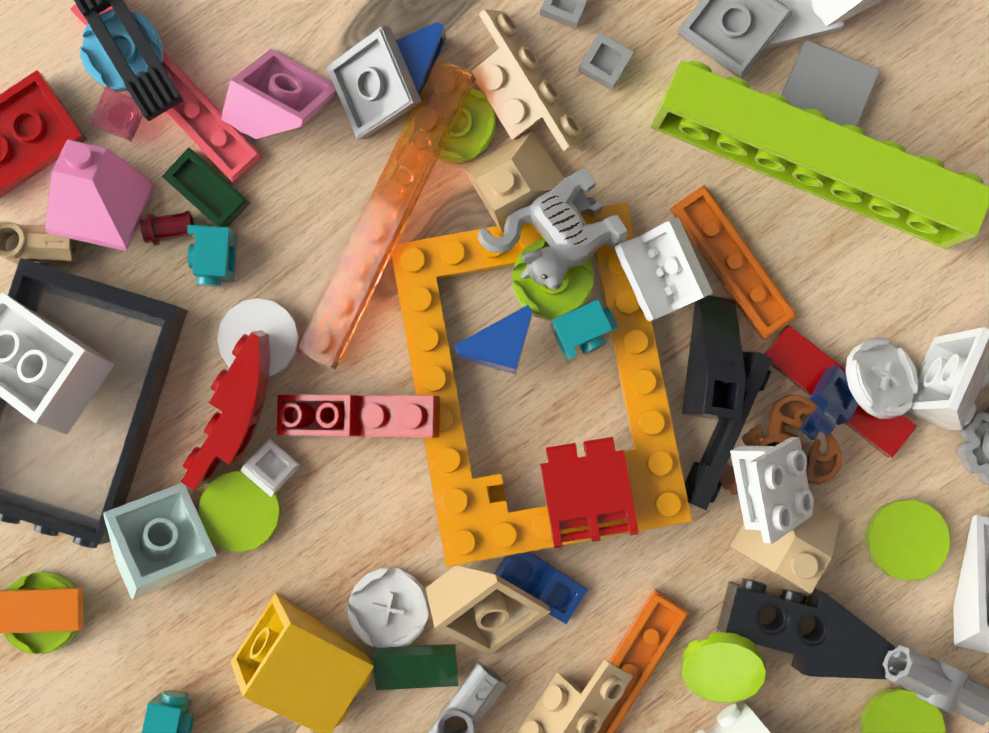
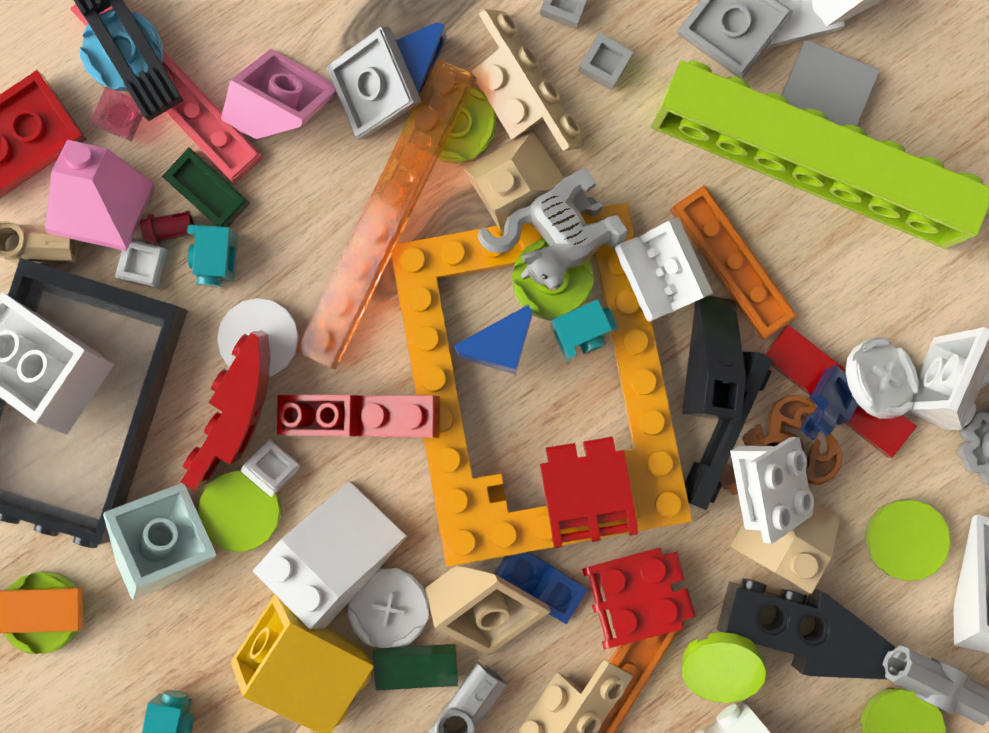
none -> white tile [115,240,168,289]
none -> white slope [253,481,408,630]
none -> red plate [582,547,696,650]

